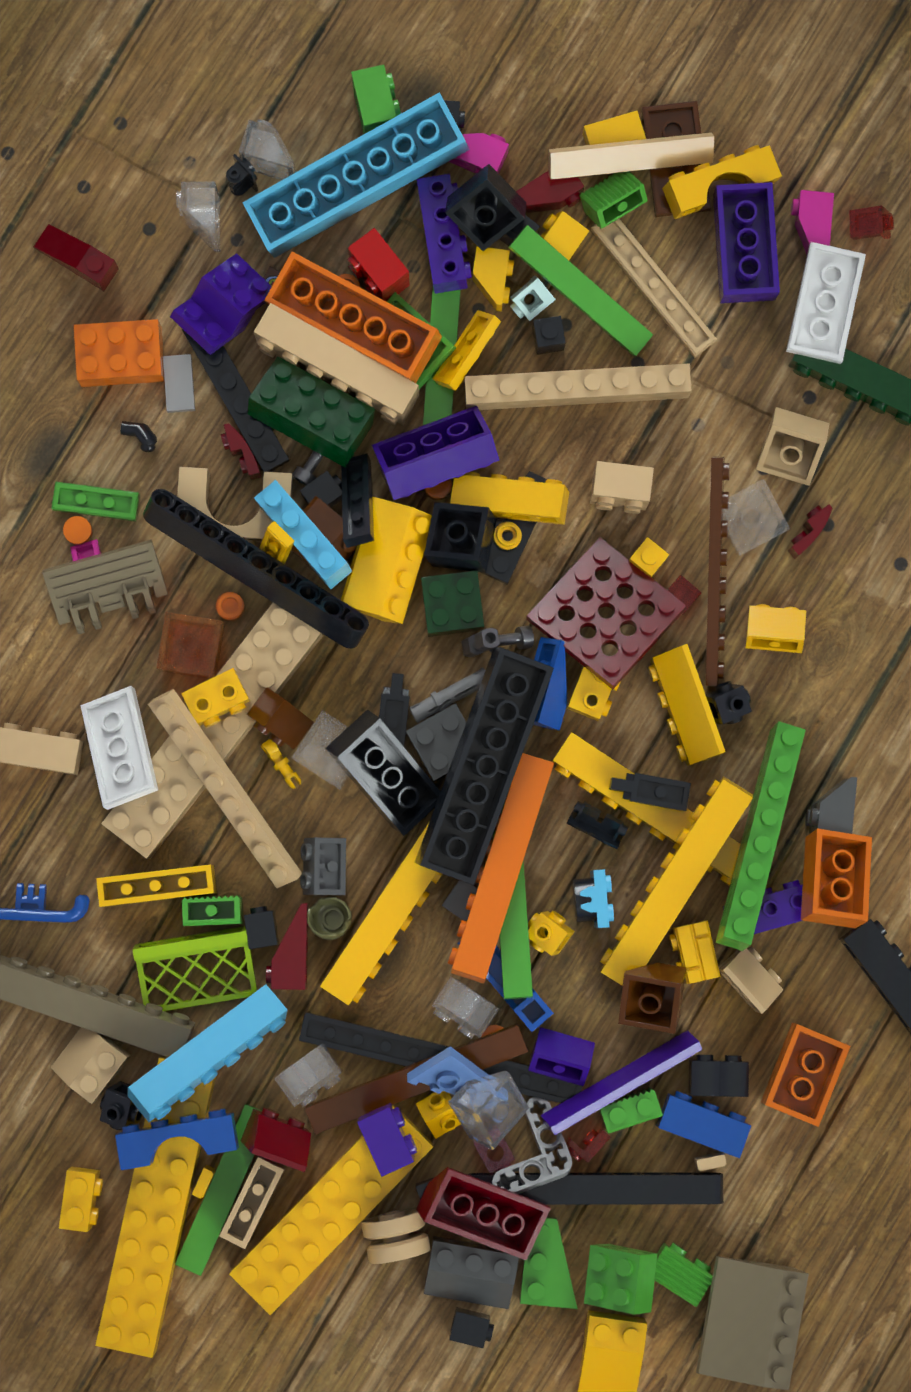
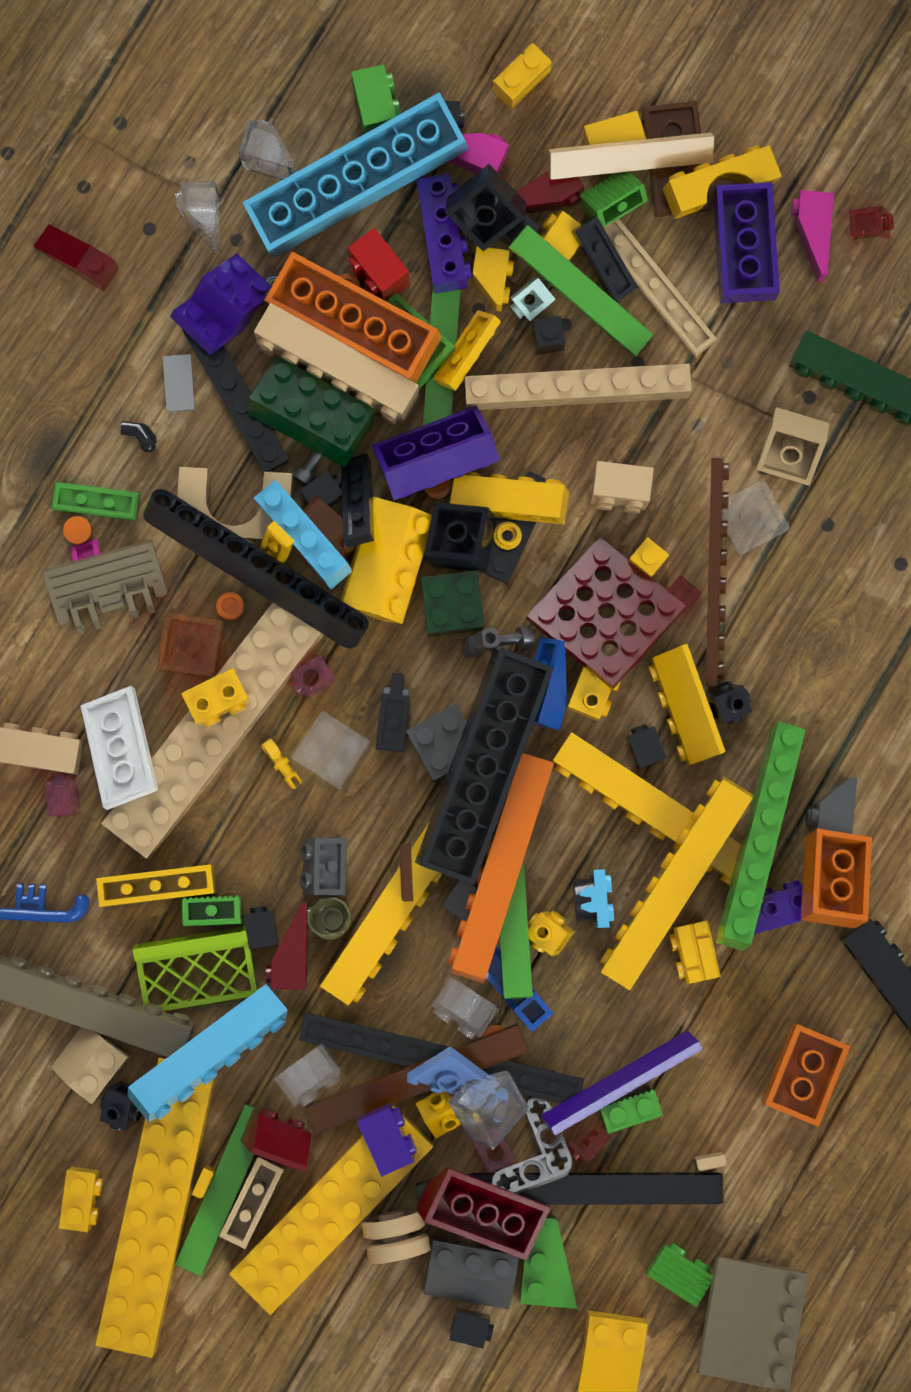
orange brick [74,319,165,387] -> none
blue arch [115,1109,239,1170] -> none
tan plate [148,689,302,888] -> none
dark red slope [221,423,262,480] -> none
black hinge [226,154,258,196] -> none
reddish brown brick [247,687,314,749] -> none
black brick [325,710,441,836] -> none
light grey pin [409,668,486,724] -> none
dark purple brick [528,1027,595,1086] -> none
black hinge [566,801,629,849] -> none
bright green brick [584,1244,658,1315] -> none
black hinge [609,773,691,811] -> none
reddish brown slope [618,963,686,1034] -> none
blue brick [656,1091,751,1159] -> none
black brick [689,1054,749,1097] -> none
tan slope [719,947,784,1014] -> none
yellow brick [745,604,806,653] -> none
white tile [786,242,866,364] -> none
dark red slope [788,504,833,559] -> none
none -> clear pink brick [45,775,81,817]
none -> clear pink brick [290,655,336,699]
none -> reddish brown tile [399,843,414,902]
none -> yellow brick [492,43,552,110]
none -> black tile [571,216,638,302]
none -> black brick [626,724,667,769]

